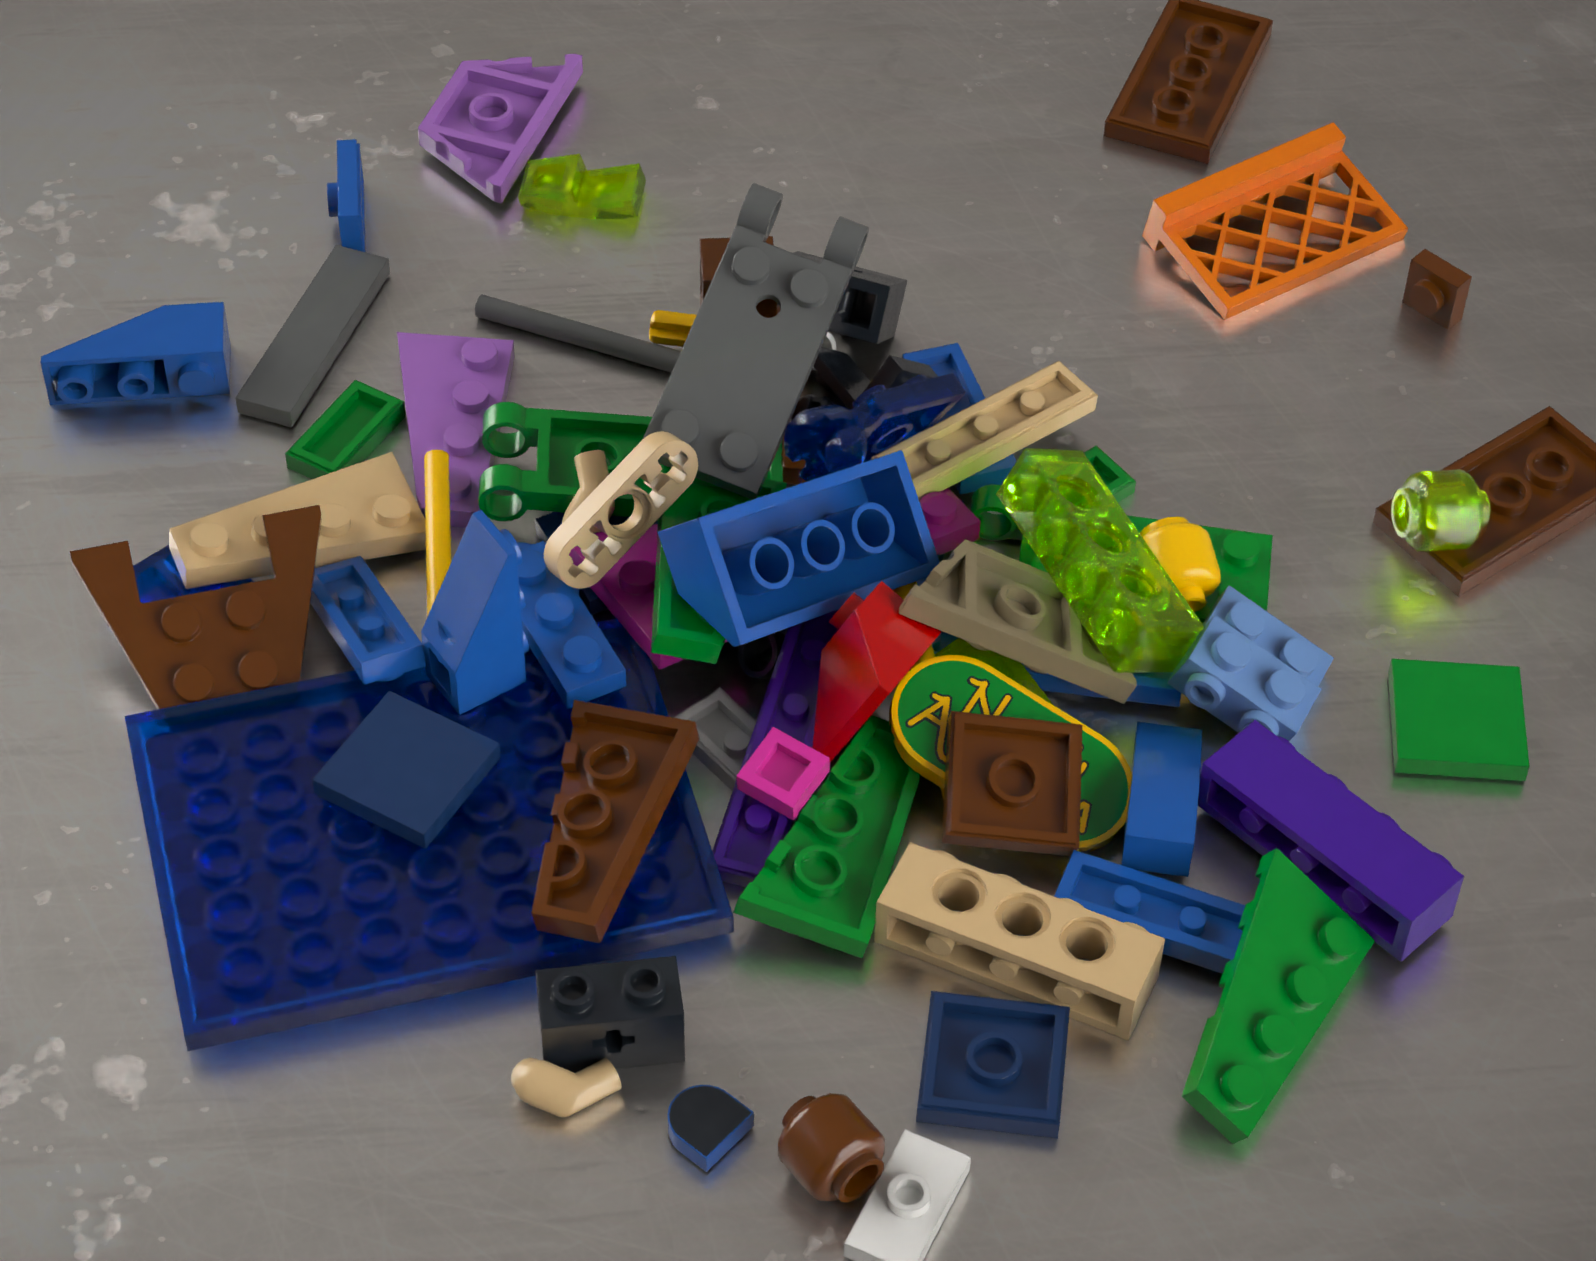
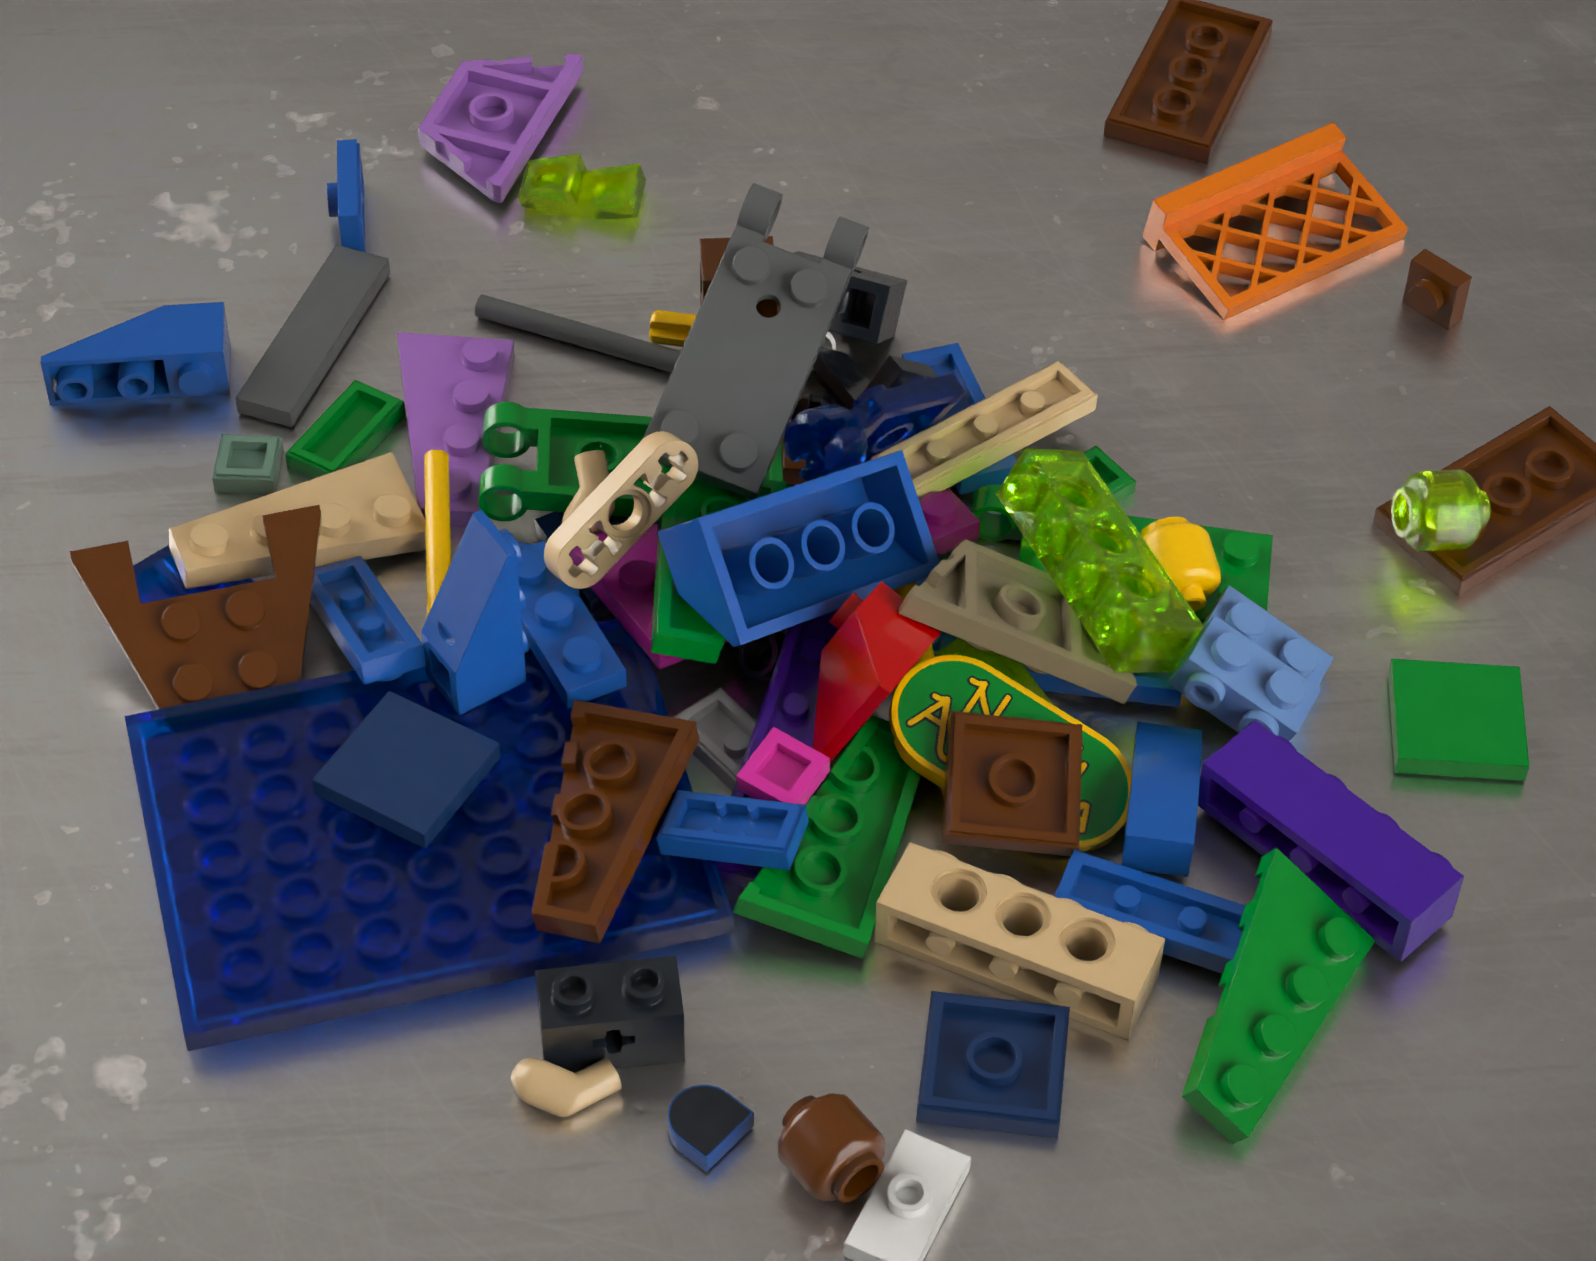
none -> sand green tile [212,434,284,495]
none -> blue plate [657,790,809,870]

